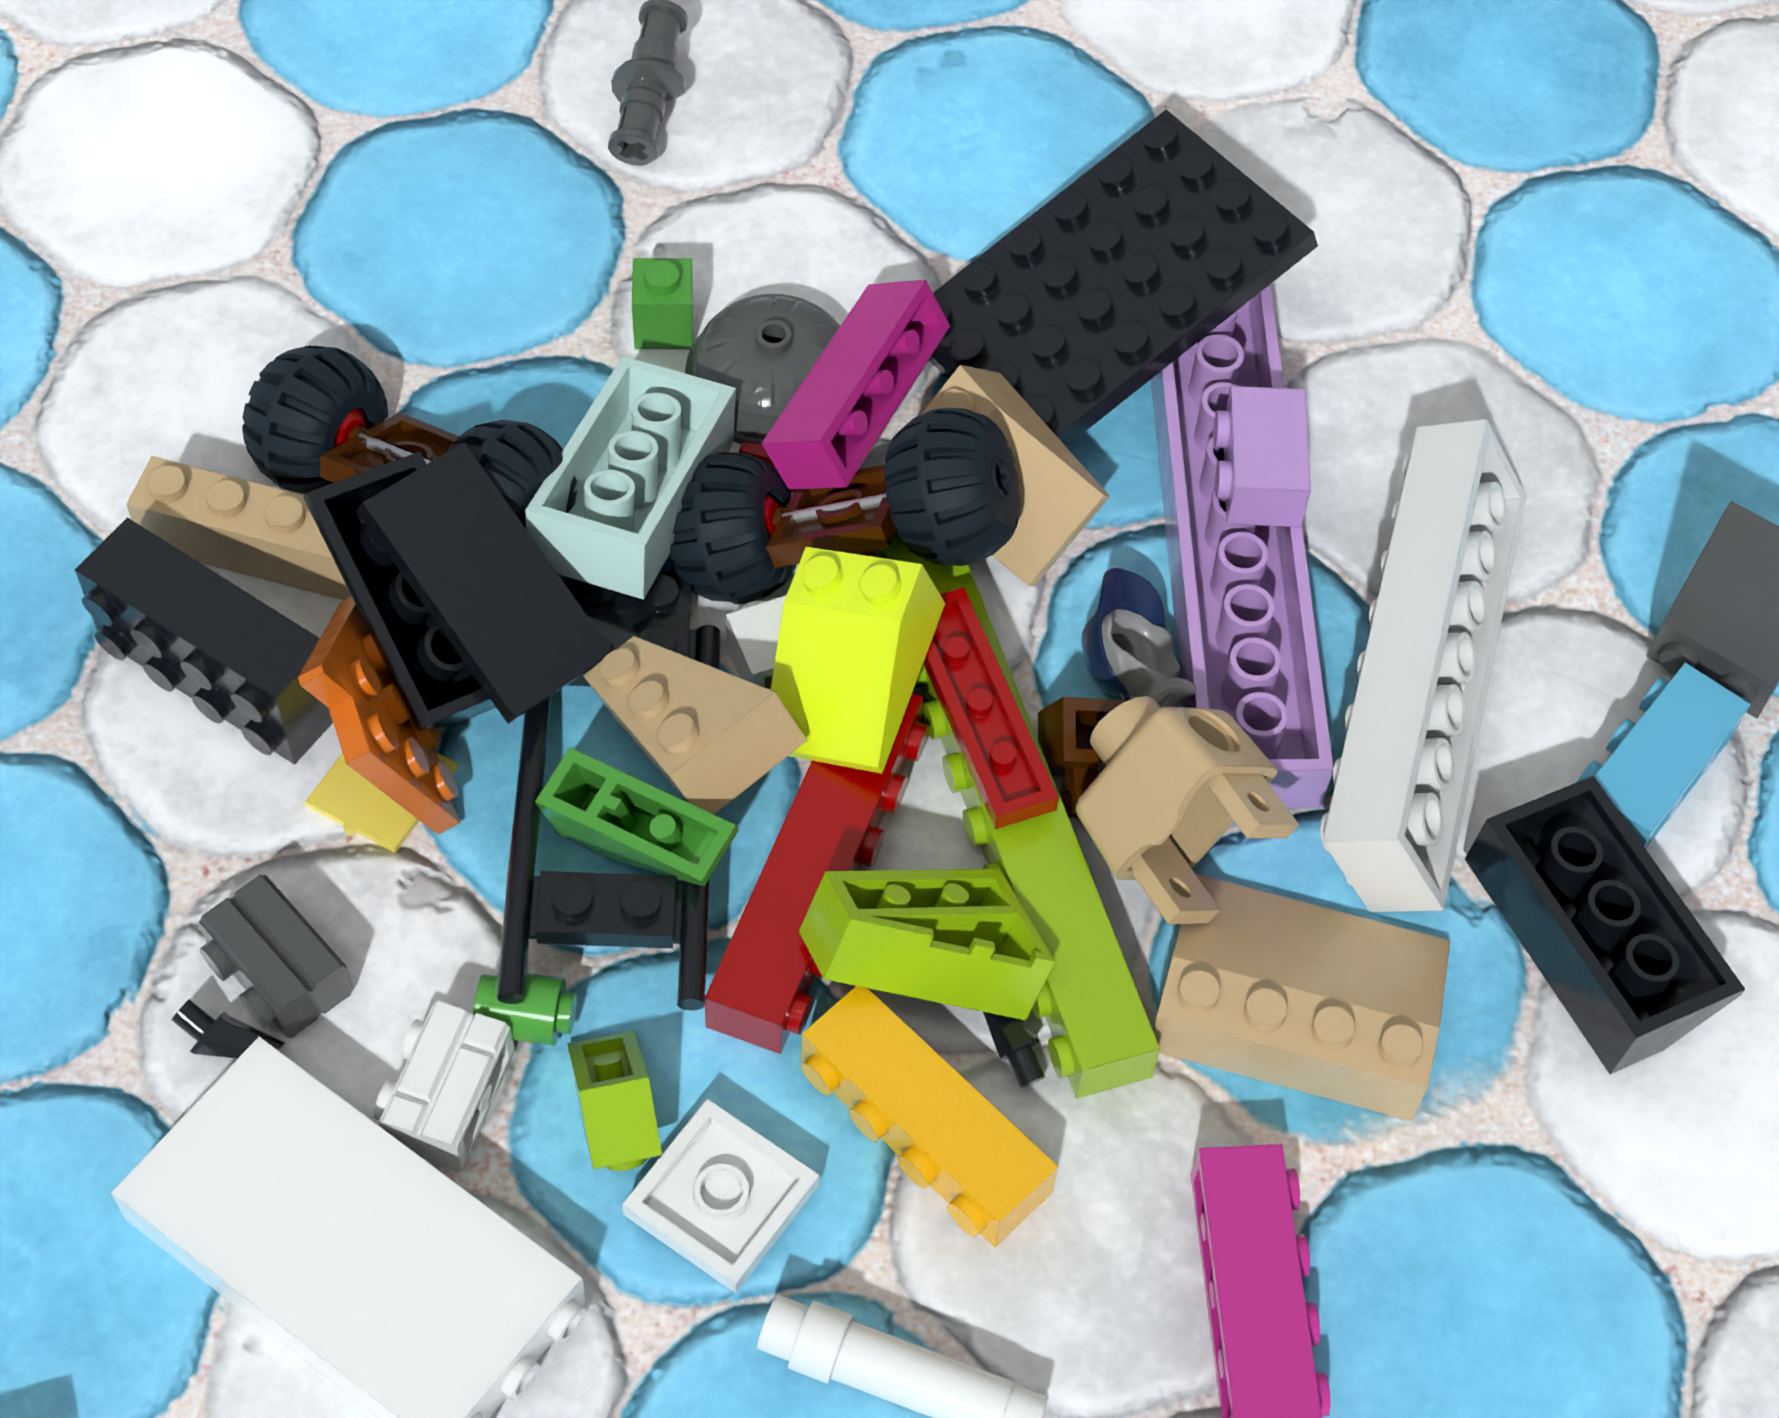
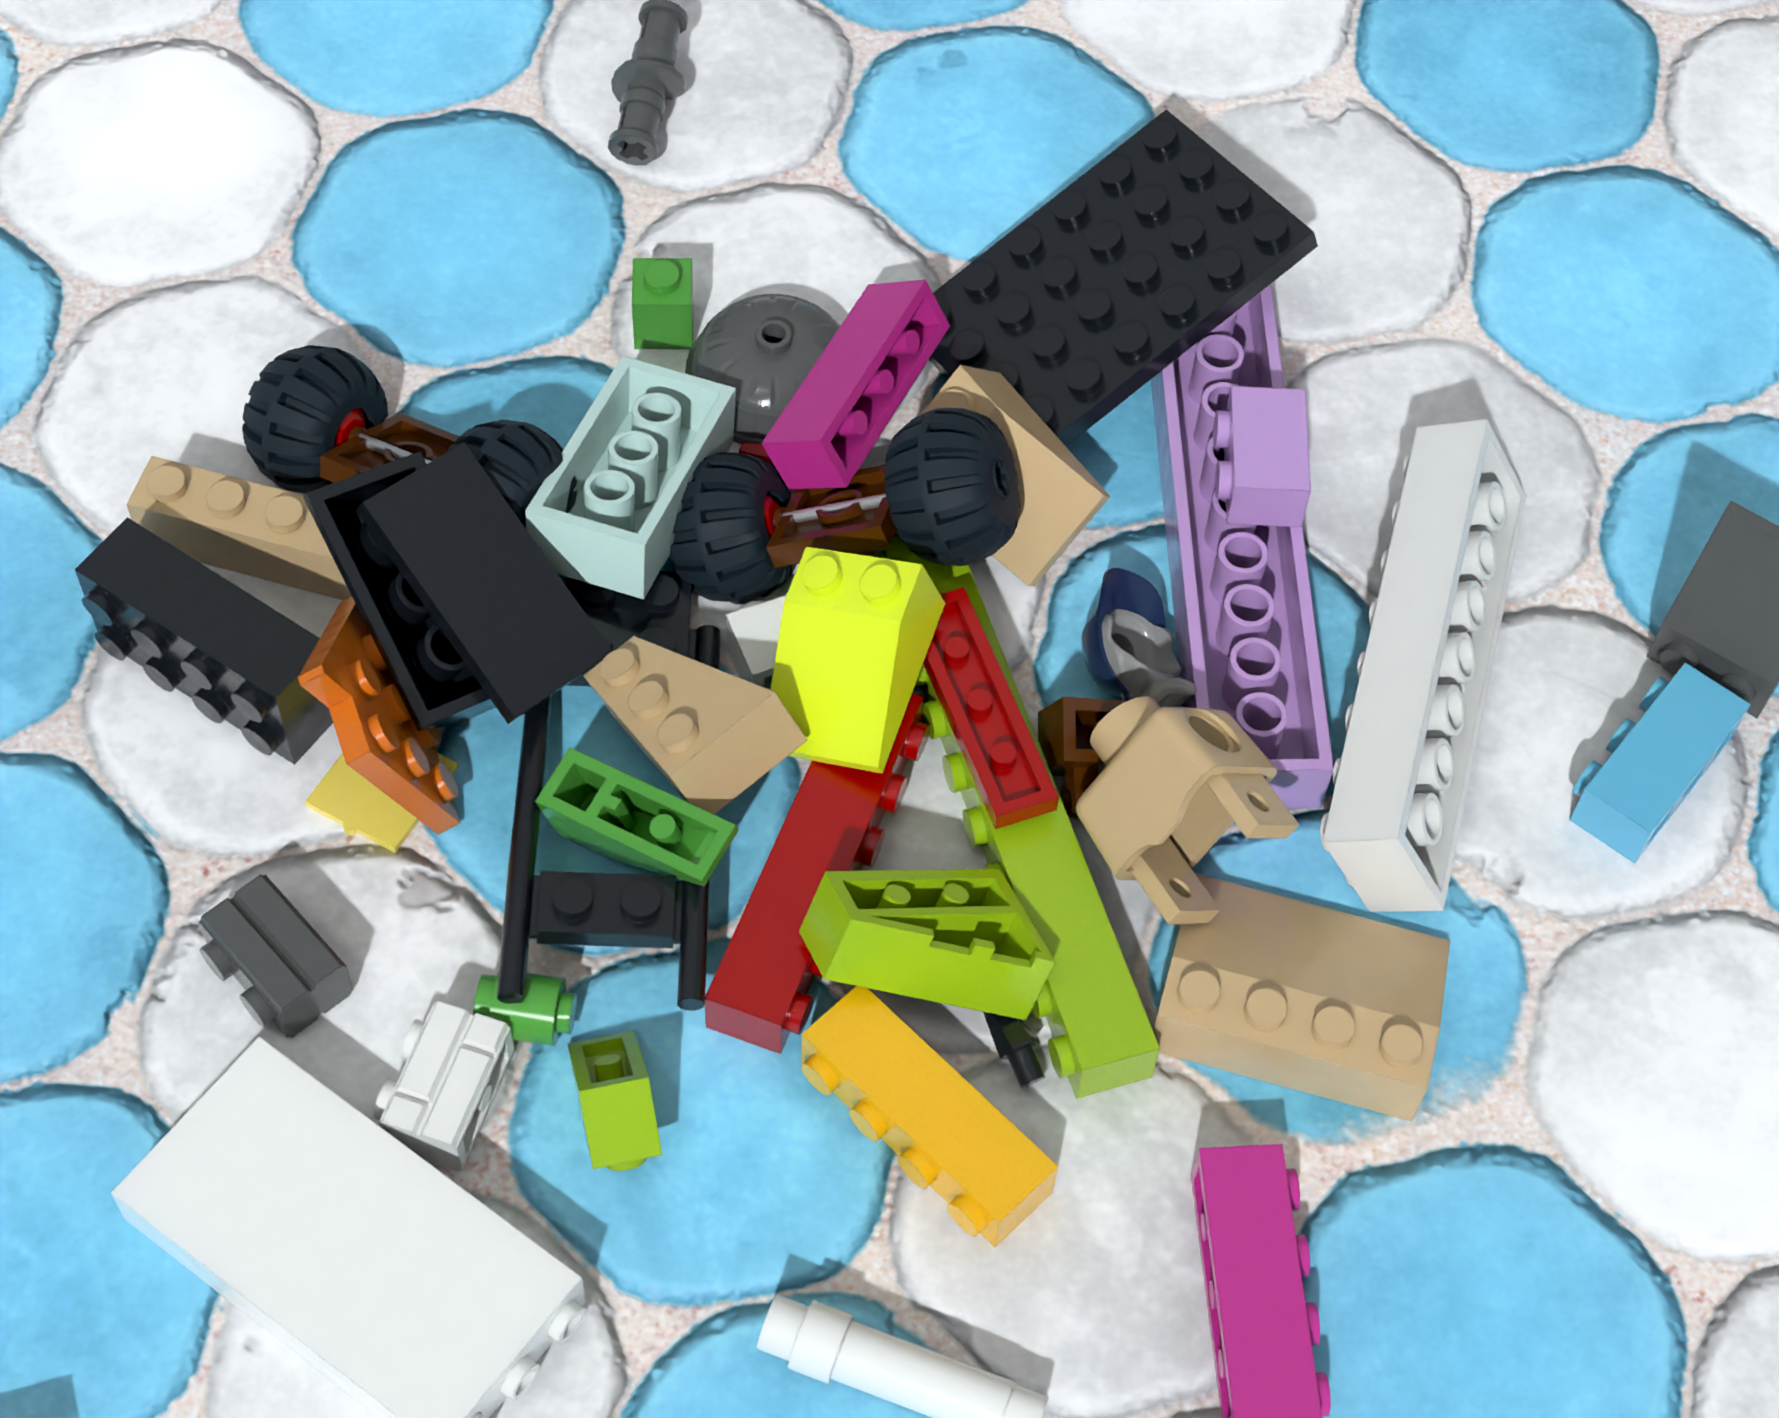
black bar [171,999,285,1059] -> none
white plate [622,1099,820,1294] -> none
black slope [1465,776,1745,1074] -> none

